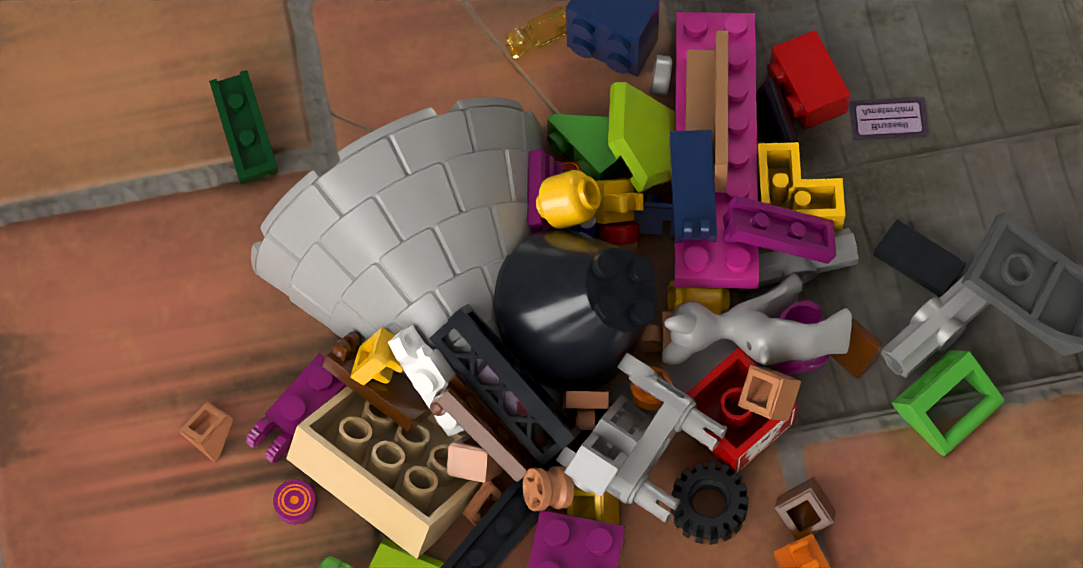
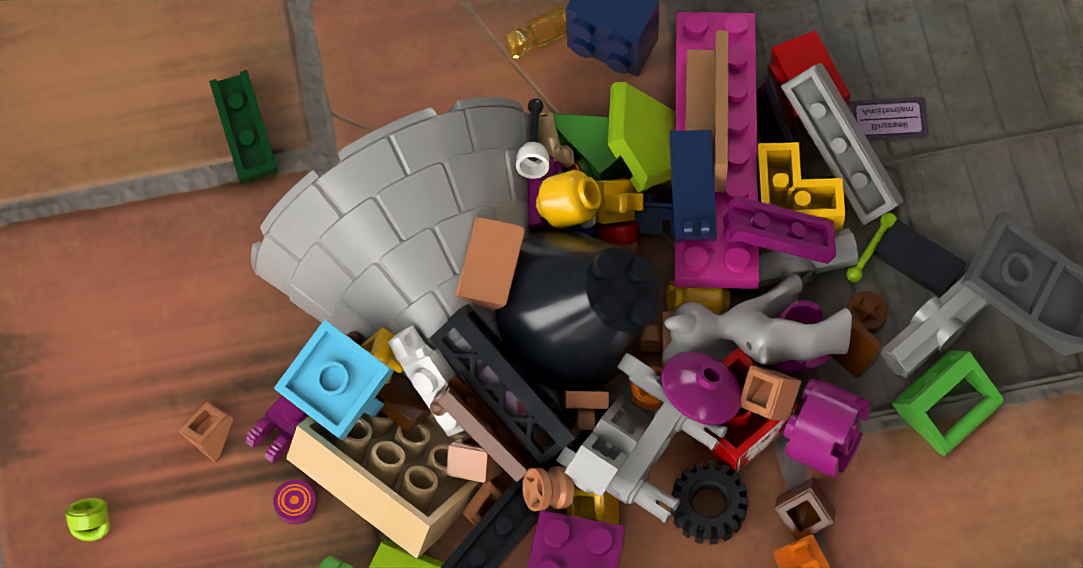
light grey tile [650,54,672,96] -> none
none -> lime tile [65,498,110,541]
none -> medium azure bracket [274,319,394,440]
none -> nougat slope [455,217,525,311]
none -> white hinge [516,98,549,179]
none -> tan arm [538,112,574,168]
none -> magenta dish [661,351,741,425]
none -> light grey slope [781,63,903,226]
none -> magenta brick [783,378,871,479]
none -> lime hinge [846,213,897,282]
none -> reddish brown tile [846,291,888,334]

